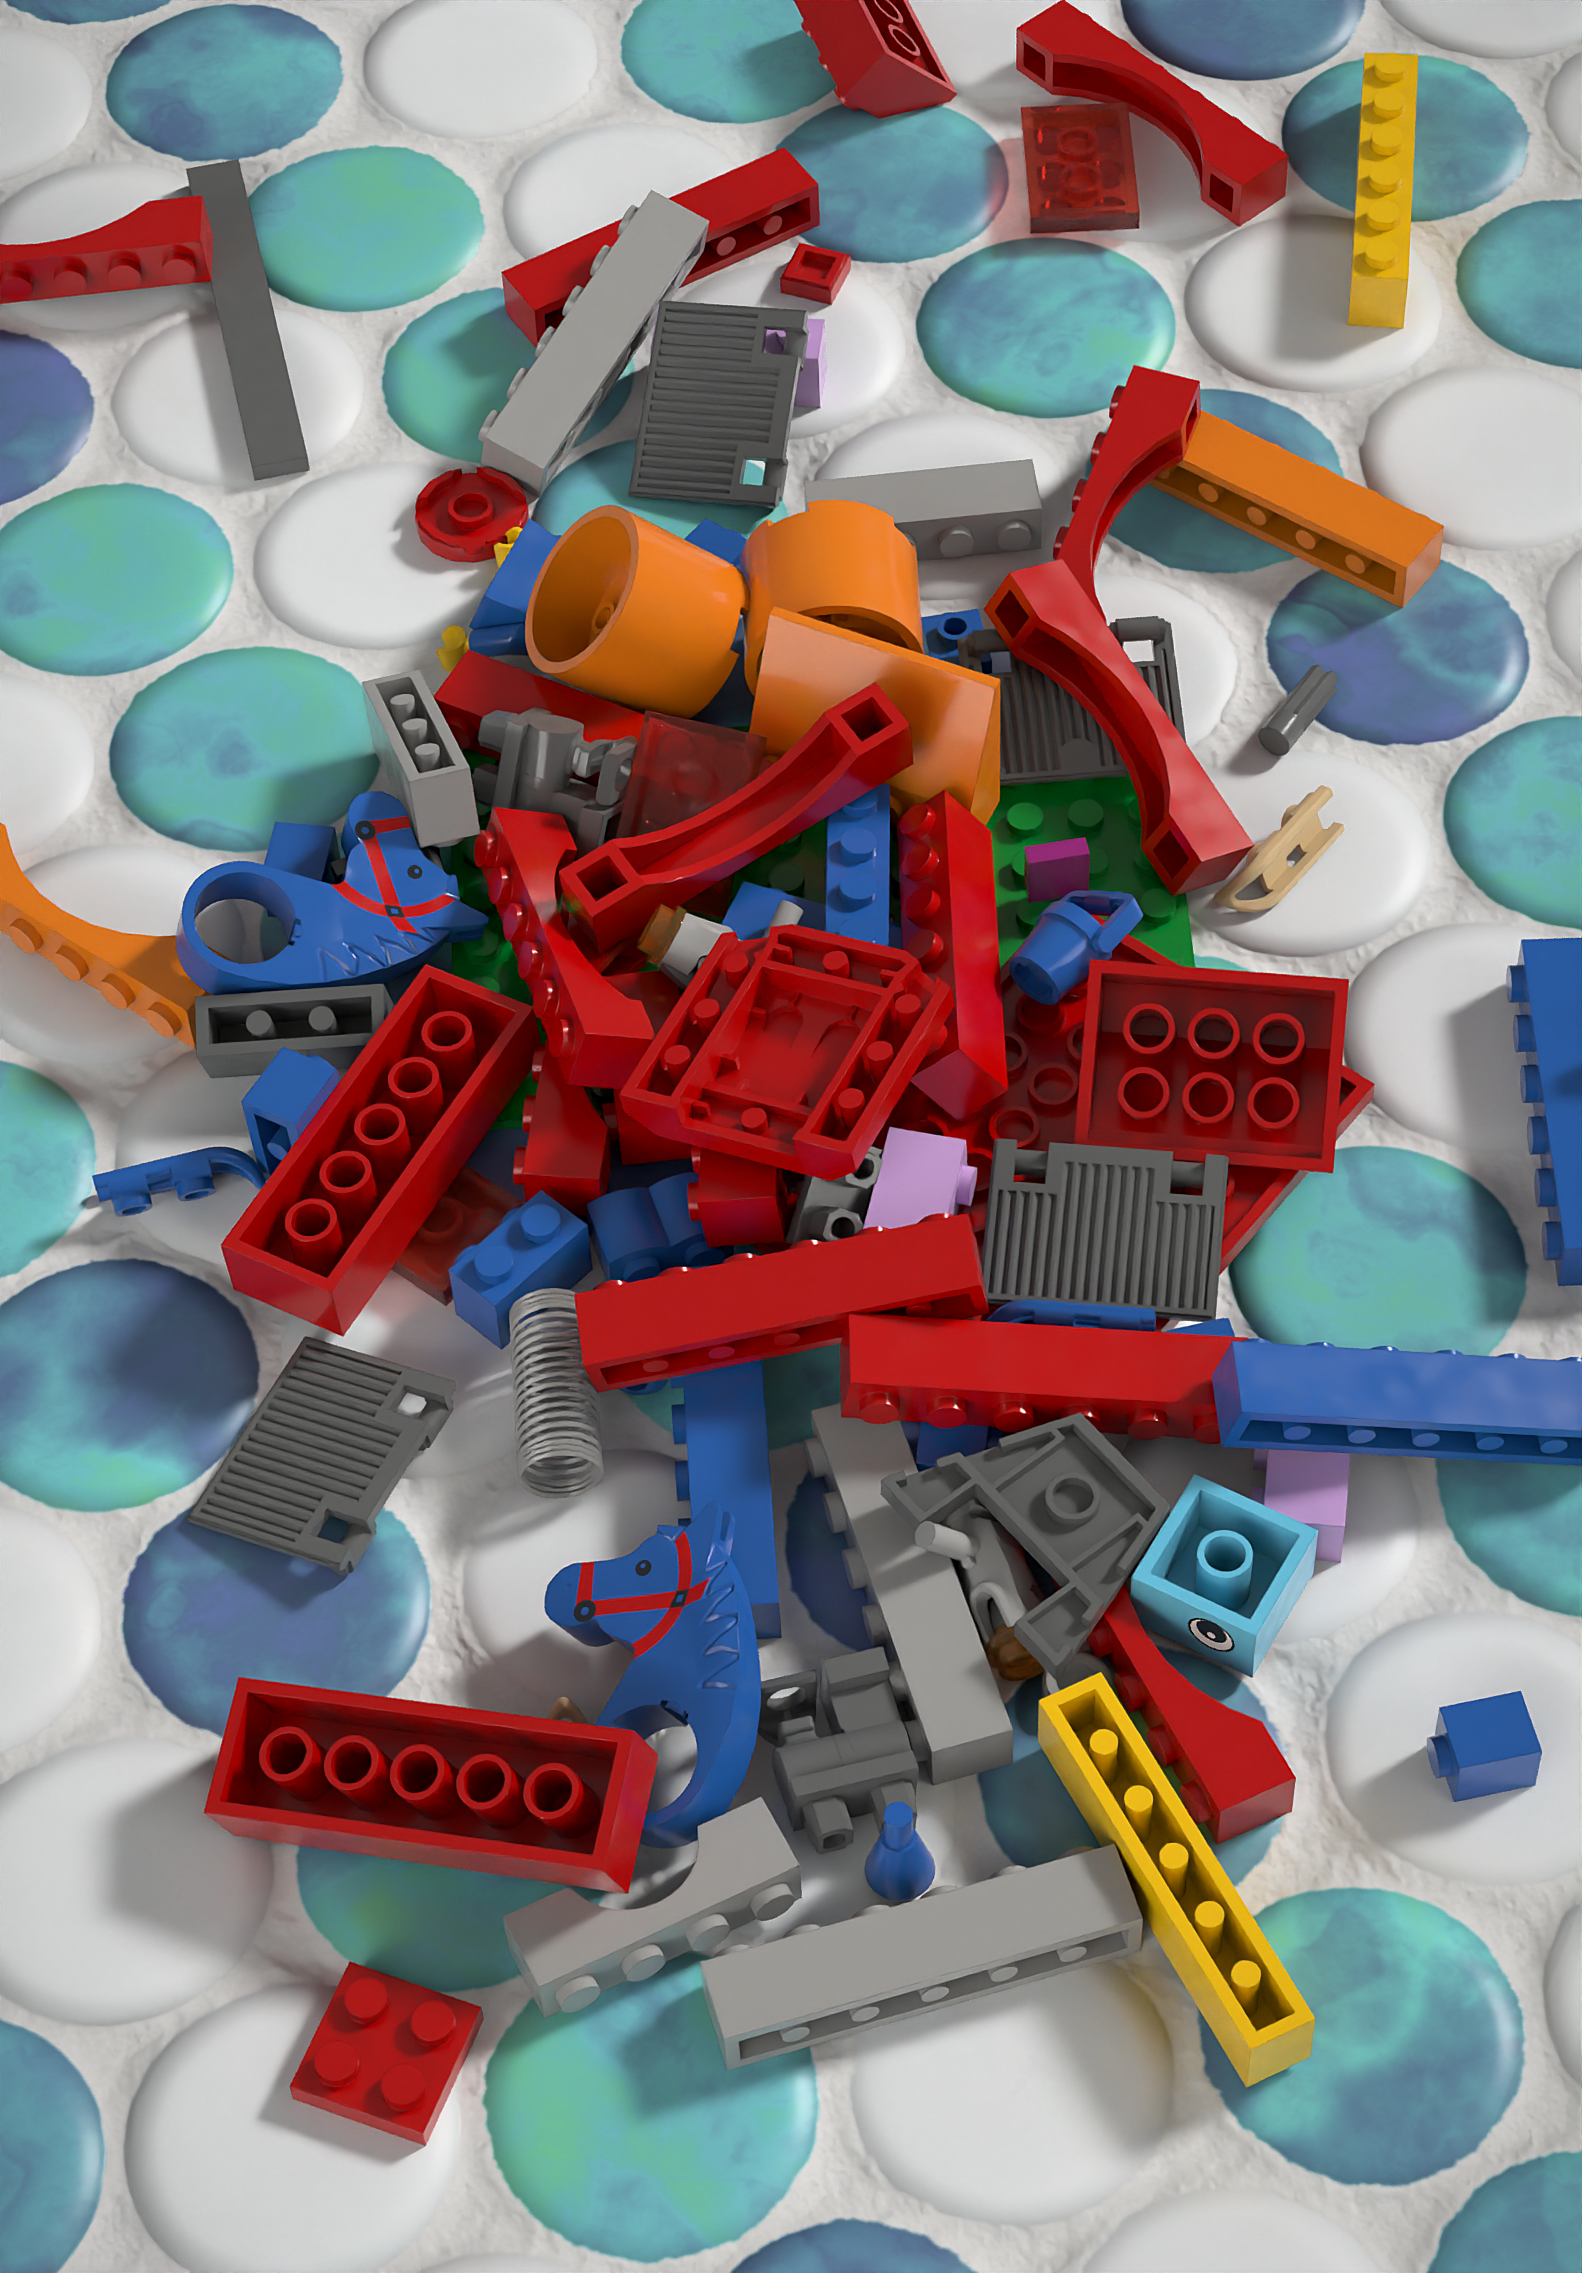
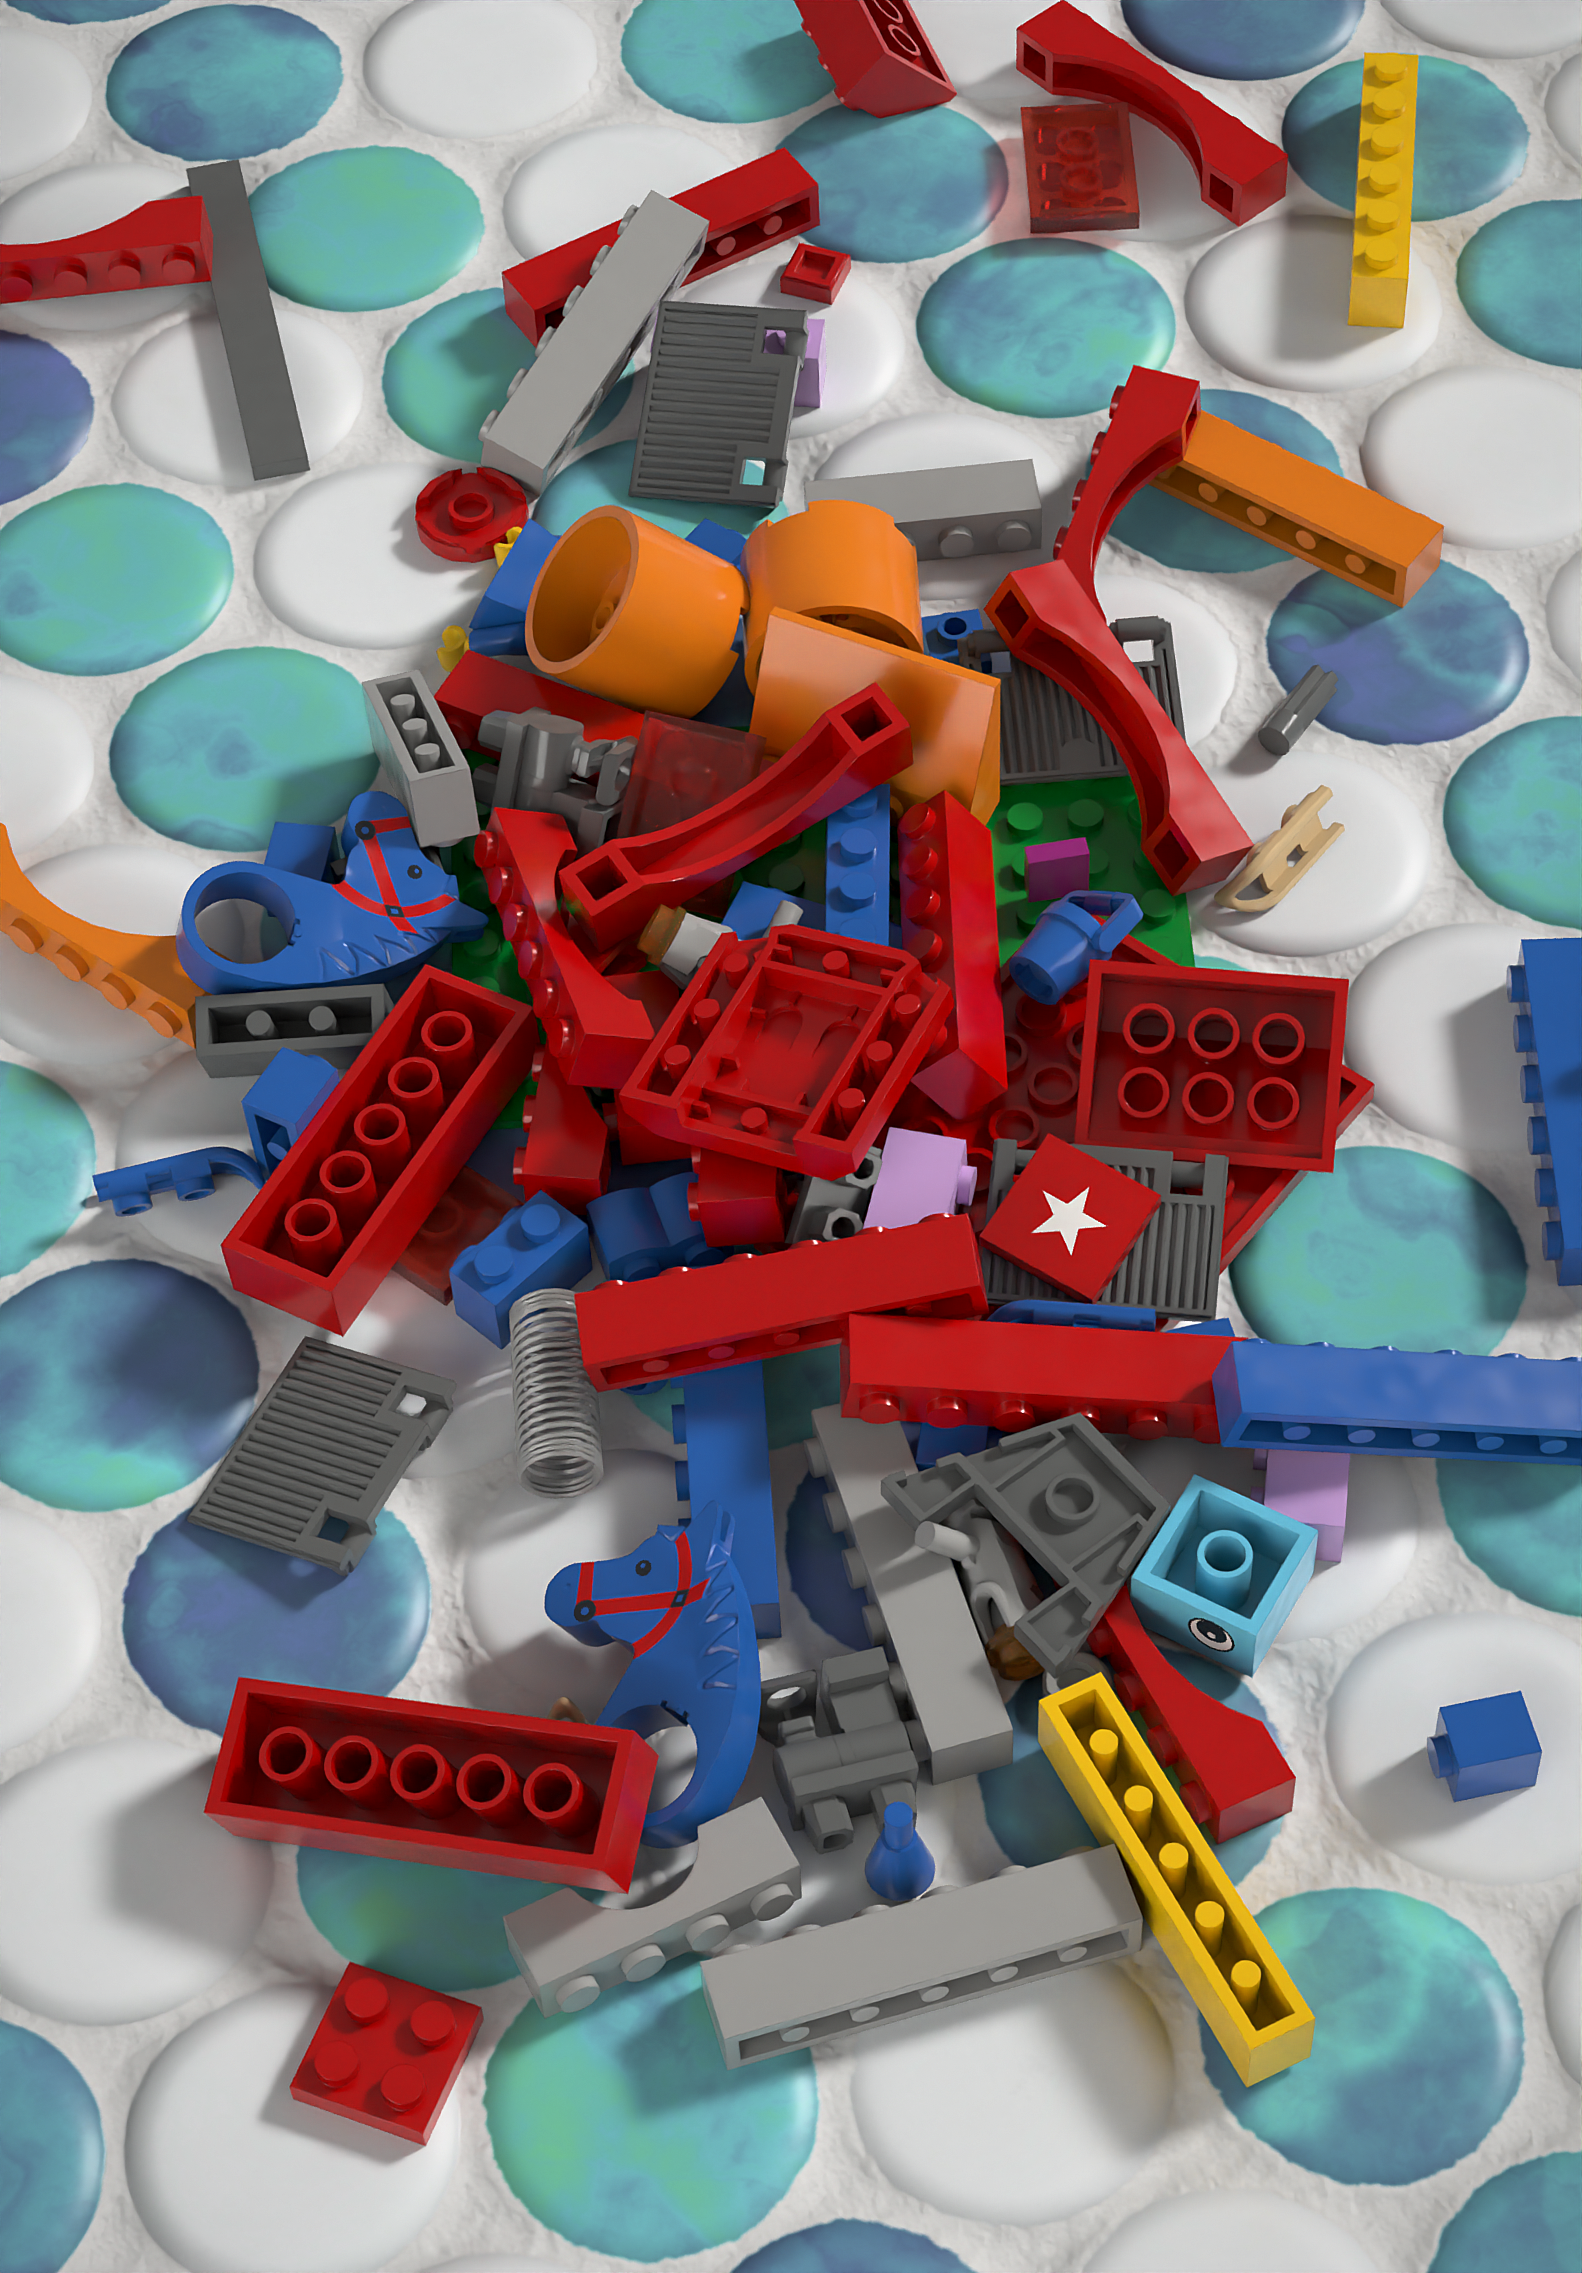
none -> red tile [979,1133,1161,1304]

